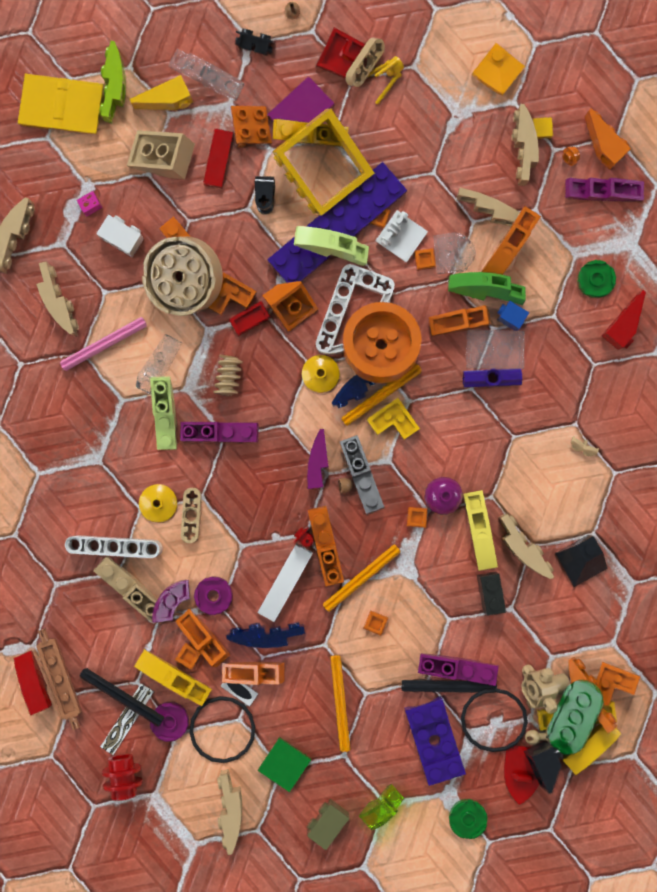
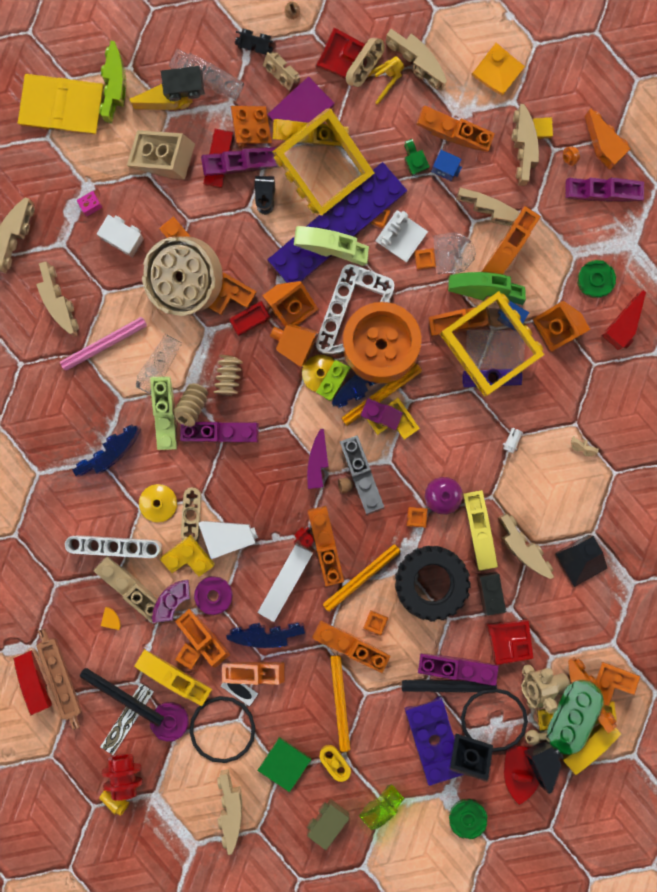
none -> clear blue slope [72,424,141,477]
none -> yellow cone [99,791,129,816]
none -> light orange tile [101,606,121,630]
none -> yellow plate [160,535,215,577]
none -> pearl dark grey brick [161,66,205,101]
none -> tan piece [173,383,208,427]
none -> white slope [198,521,258,559]
none -> magenta slope [201,147,279,176]
none -> tan hinge [263,52,300,91]
none -> orange torso [270,324,319,367]
none -> orange slope [312,620,391,673]
none -> lime hinge [316,360,351,401]
none -> yellow plate [320,745,351,782]
none -> magenta slope [360,398,403,431]
none -> tan slope [386,29,447,91]
none -> black tyre [395,545,471,622]
none -> green plate [404,139,430,176]
none -> orange slope [416,105,495,152]
none -> blue brick [431,150,462,181]
none -> yellow window [439,291,545,397]
none -> black slope [449,733,493,782]
none -> red plate [487,619,534,665]
none -> white pin [503,428,523,453]
none -> orange slope [532,301,591,352]

